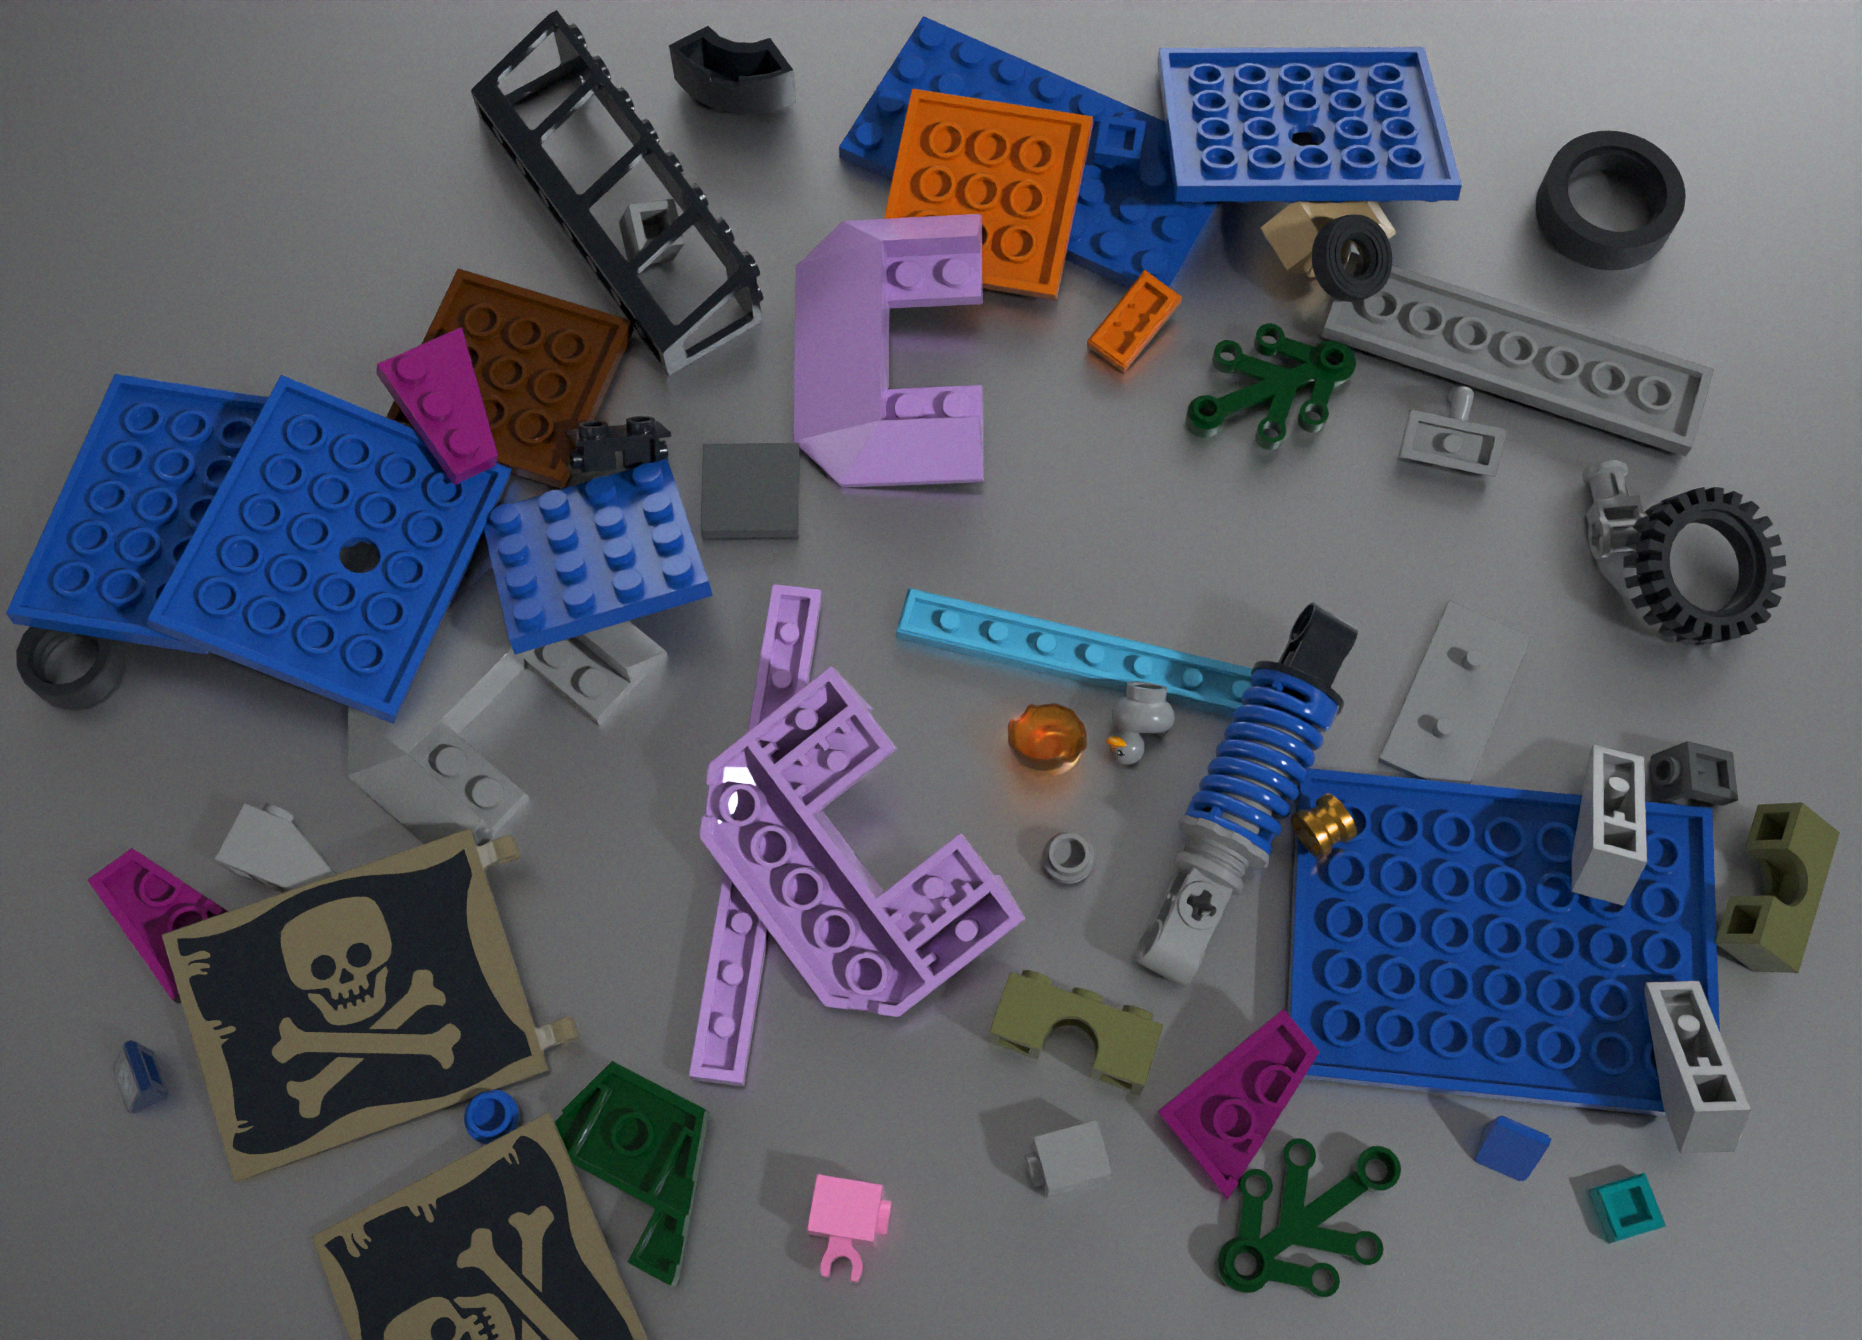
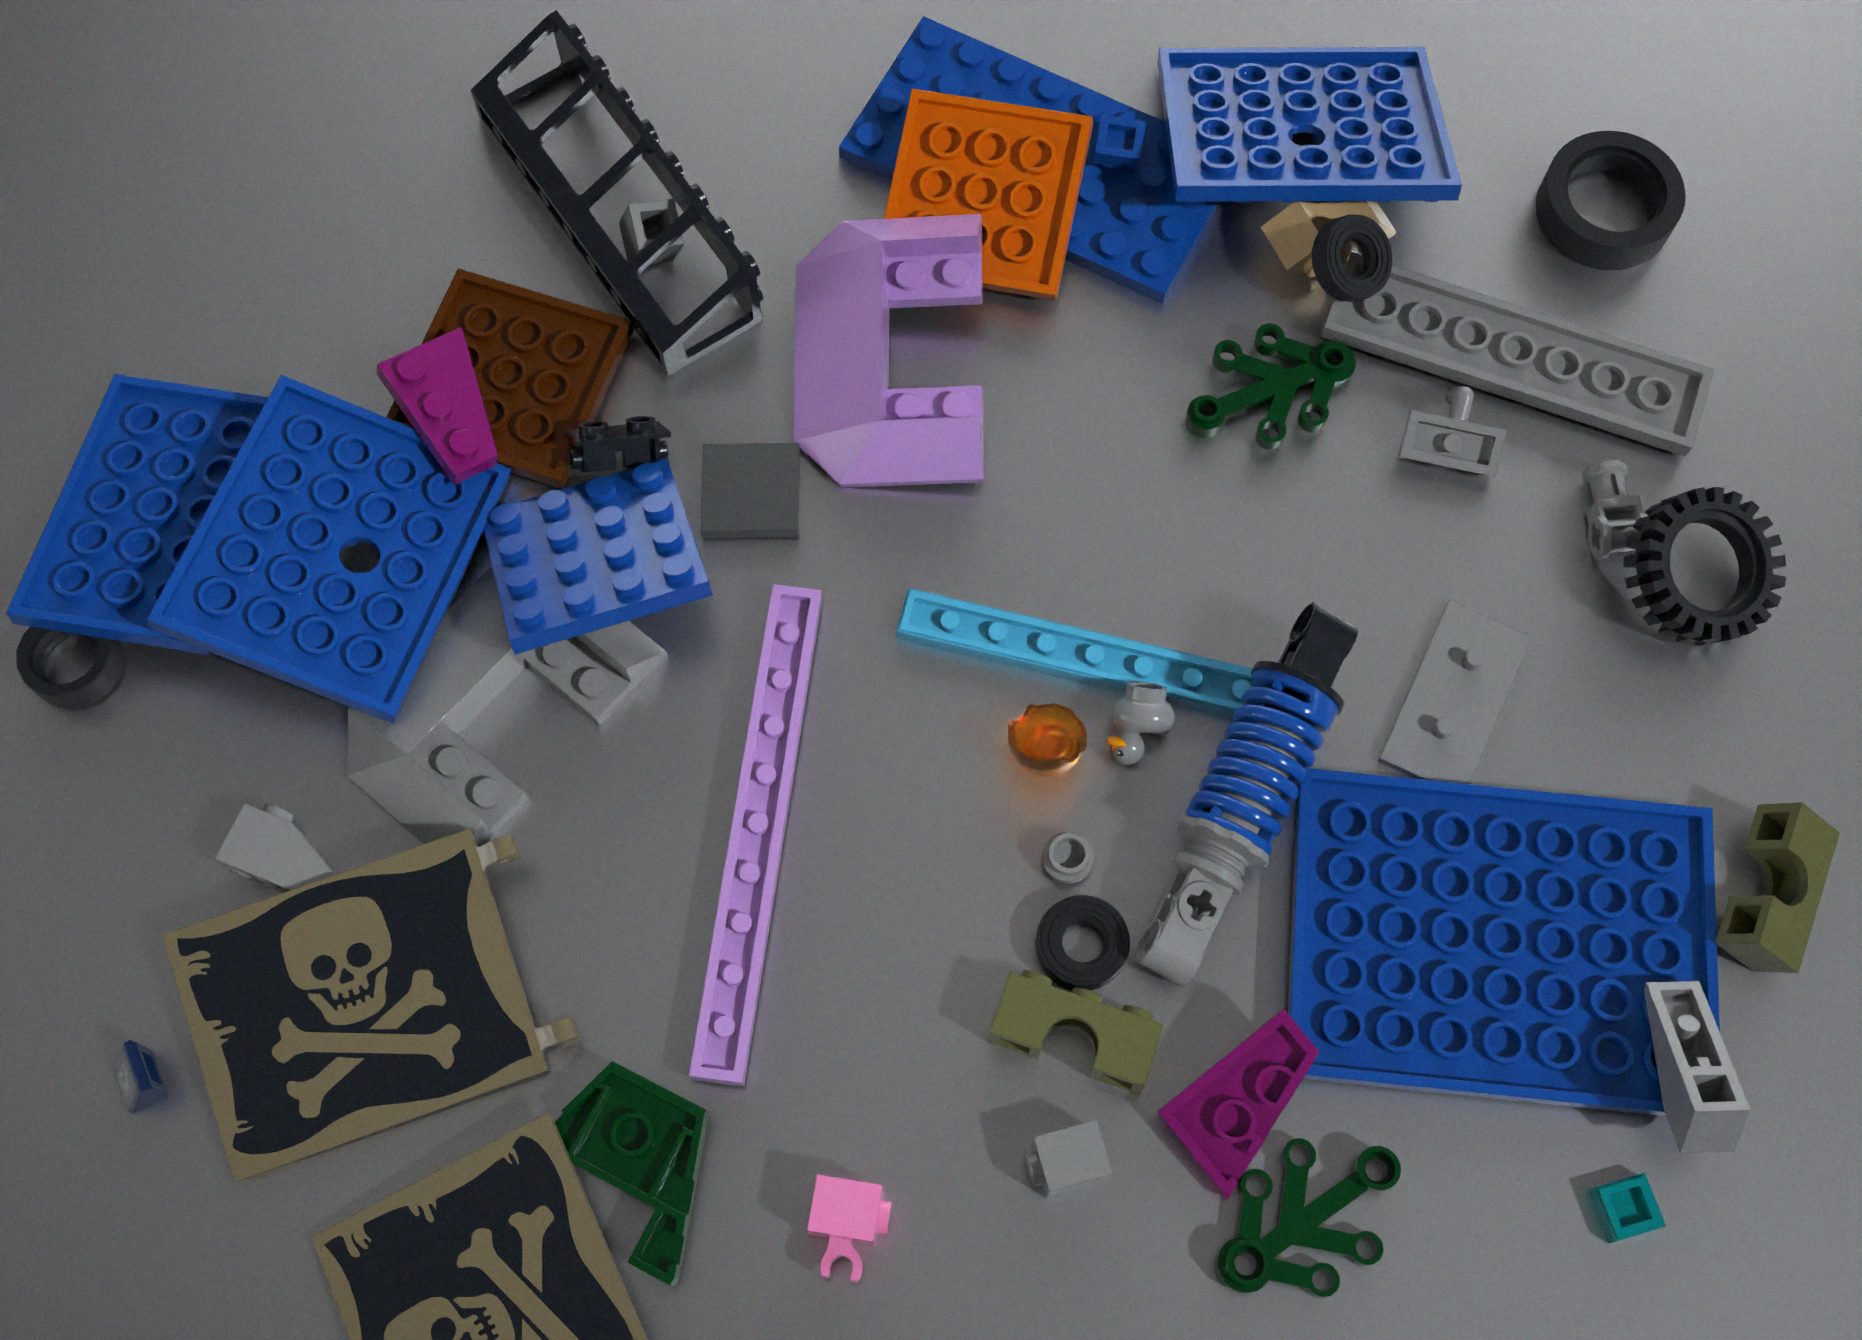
magenta wing [87,848,228,1004] -> none
blue plate [464,1090,520,1145] -> none
black brick [669,26,796,114] -> none
lavender slope [699,666,1026,1017] -> none
orange plate [1087,270,1182,373] -> none
pearl gold wheel [1291,793,1357,859] -> none
blue slope [1474,1115,1551,1181] -> none
light grey slope [1572,744,1647,906] -> none
dark grey bracket [1650,741,1738,806] -> none
none -> black tyre [1035,895,1130,990]

